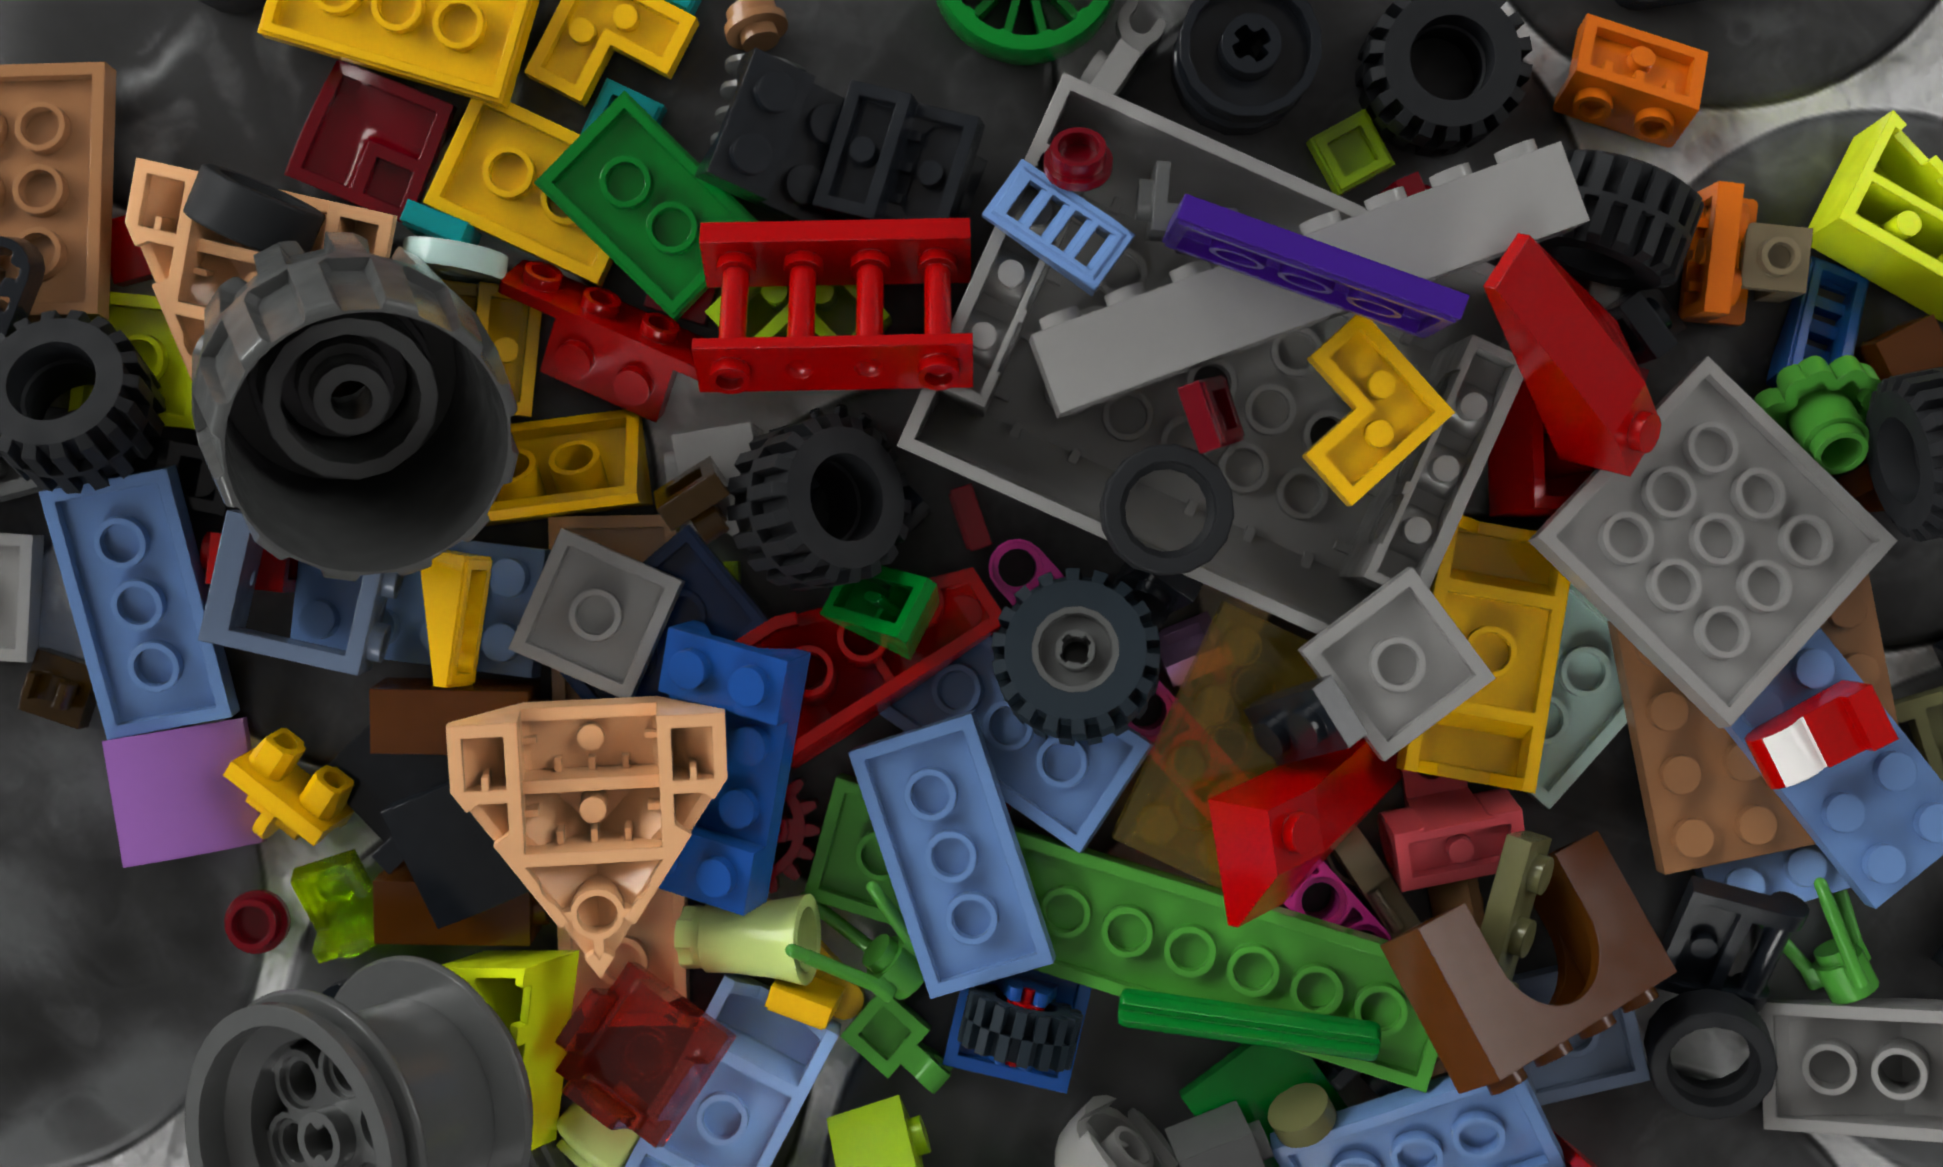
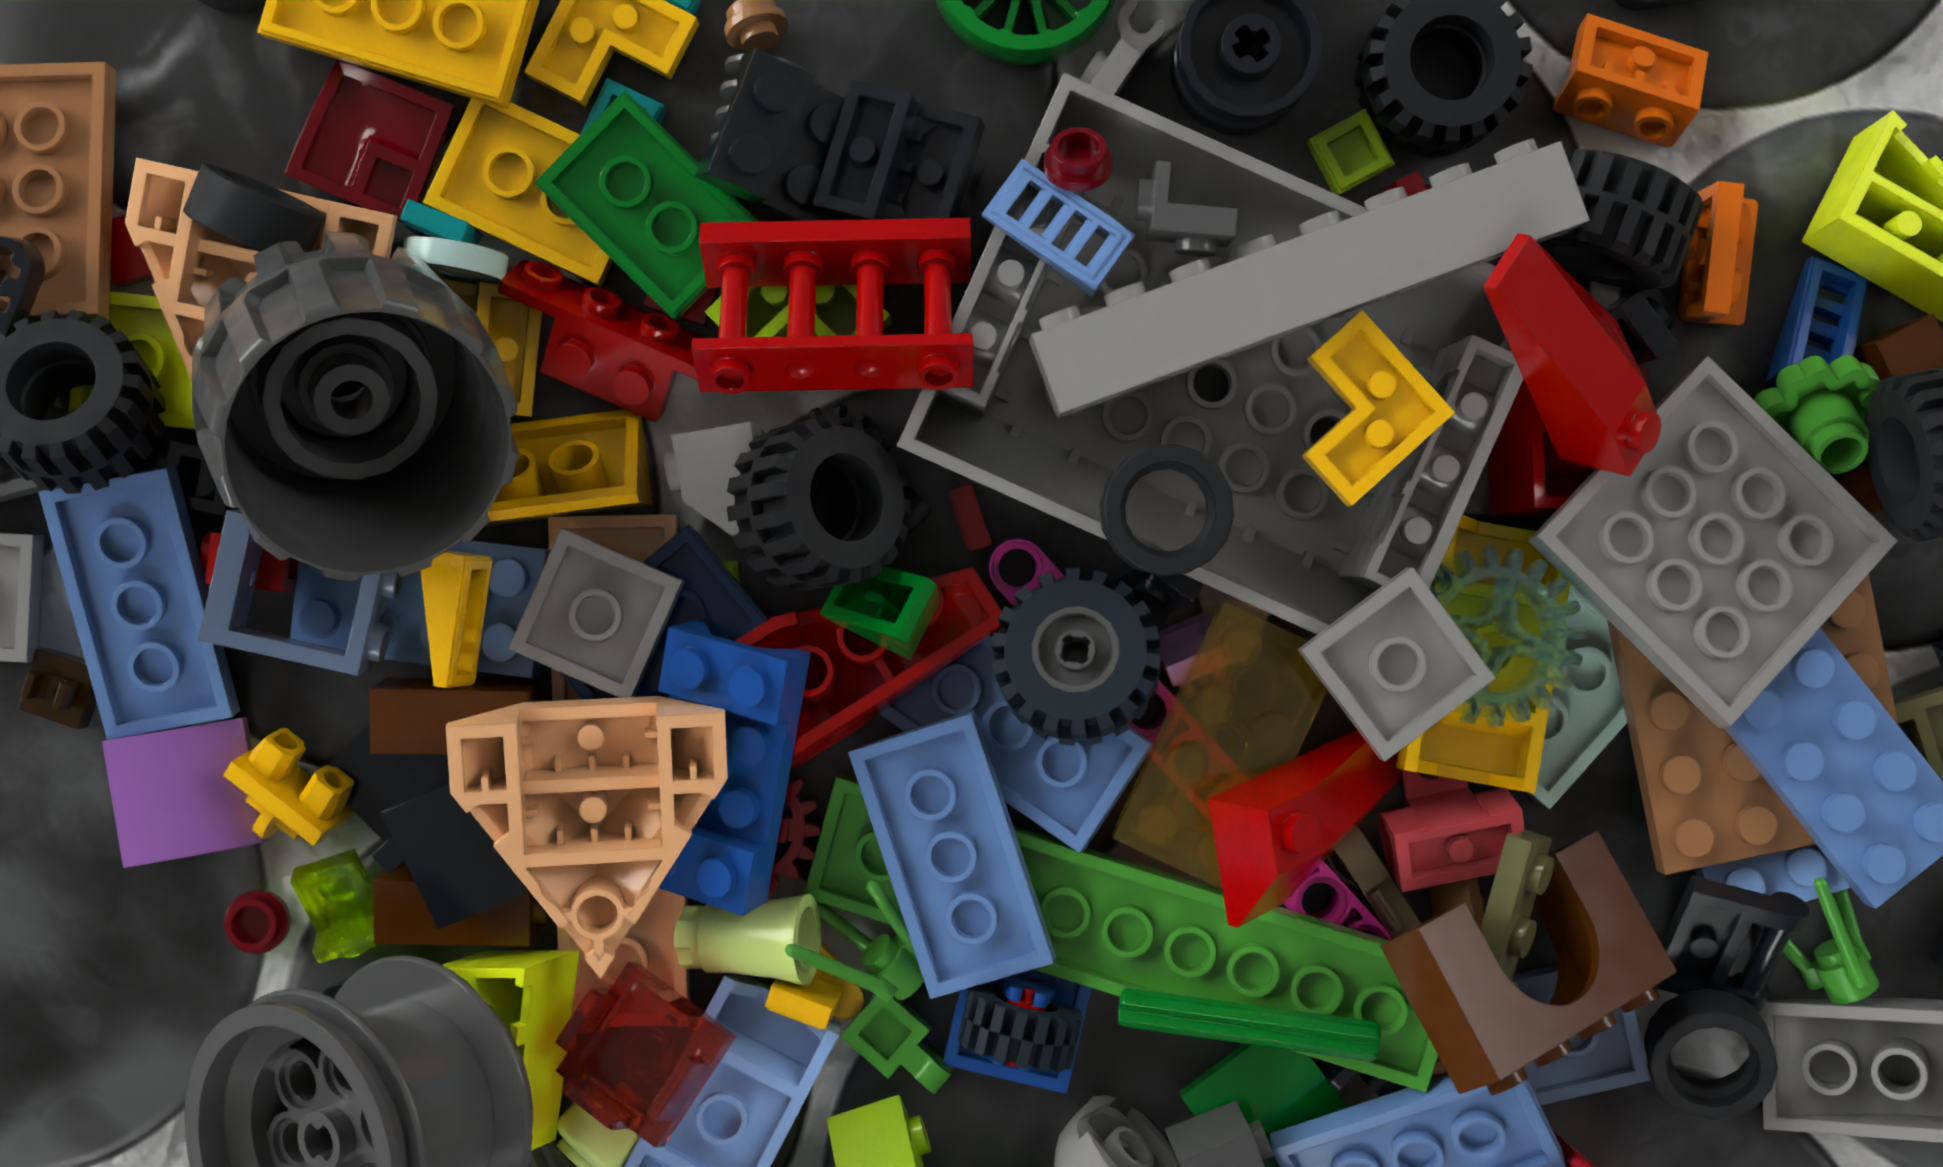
dark brown tile [653,456,730,544] -> none
dark purple tile [1162,193,1470,339] -> none
dark red tile [1177,375,1245,454] -> none
black plate [1243,675,1368,766] -> none
olive tile [1268,1083,1337,1148] -> none
dark tan bracket [1739,222,1813,303] -> none
red leg [1744,680,1899,789] -> none
none -> clear light blue gear [1429,545,1586,727]

